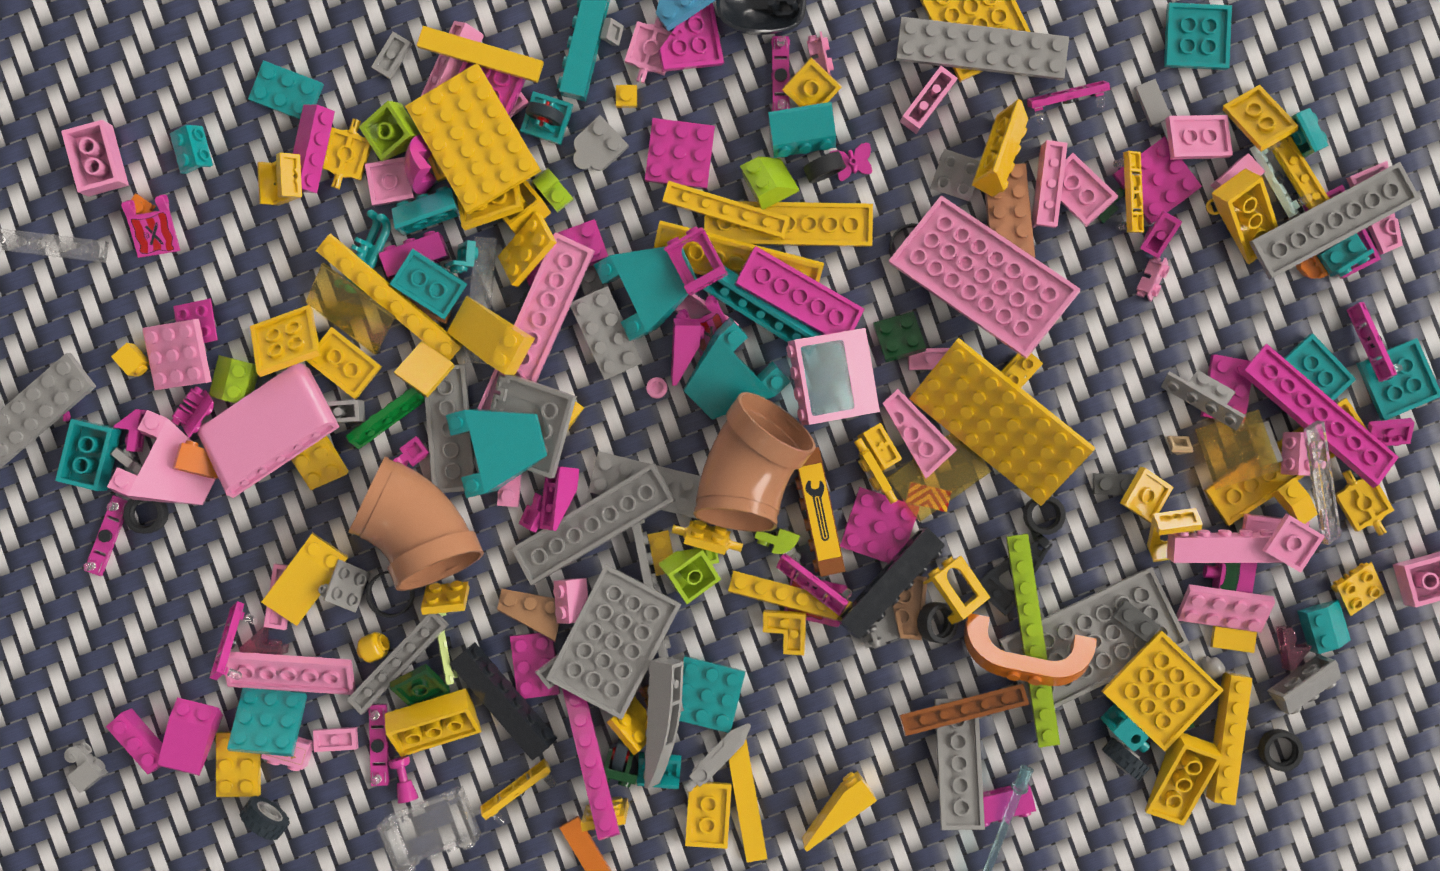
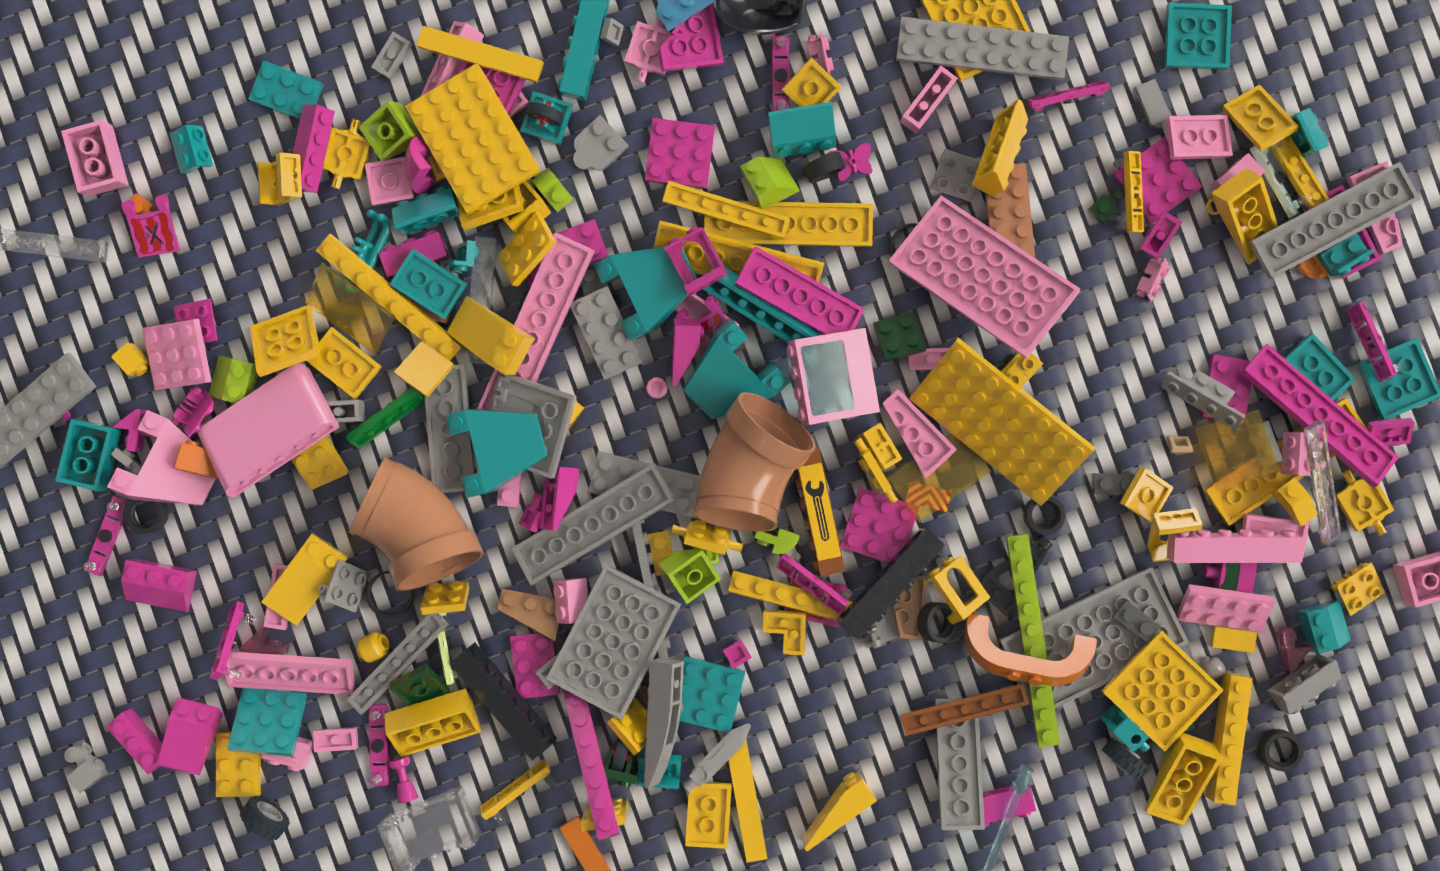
dark pink plate [393,436,429,466] -> none
yellow plate [616,85,637,108] -> none
bright pink panel [1032,140,1068,228] -> none
bright pink plate [1061,153,1118,227] -> none
bright pink plate [1262,514,1325,572] -> none
none -> dark pink slope [121,558,197,612]
none -> dark pink plate [723,639,752,669]

